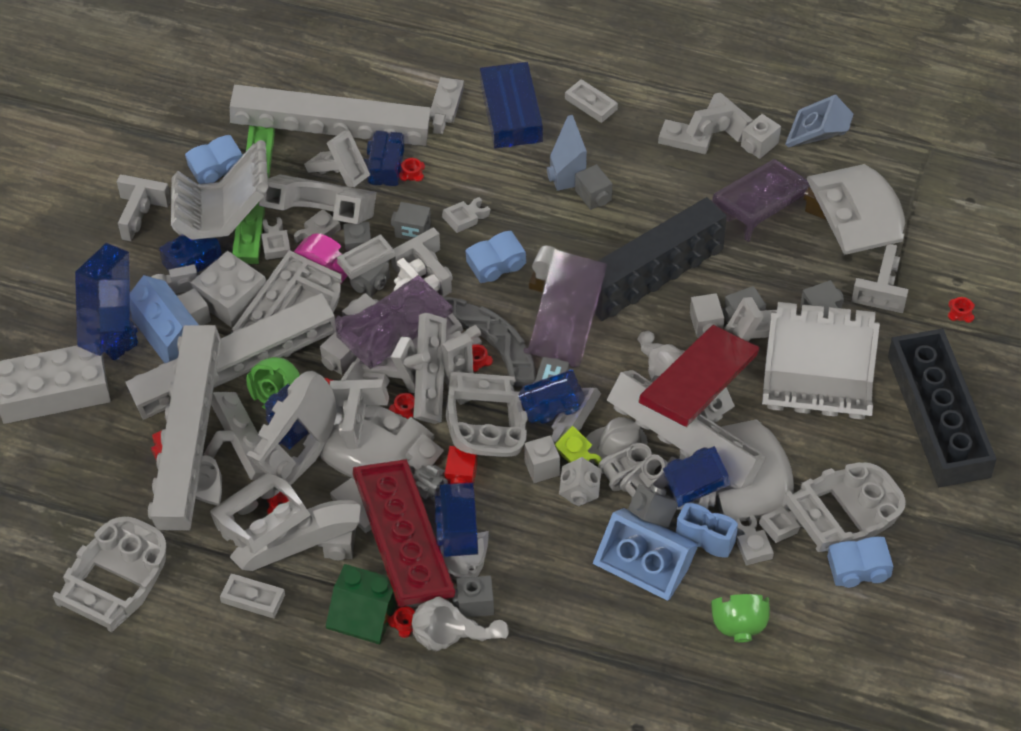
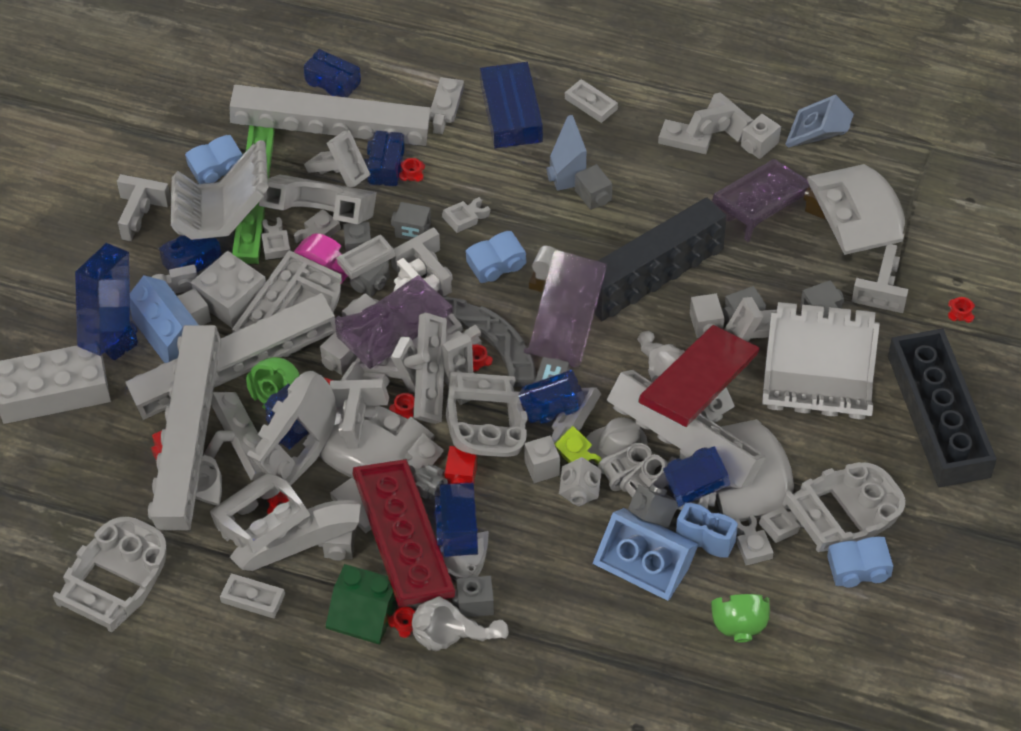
none -> clear blue brick [303,49,361,98]

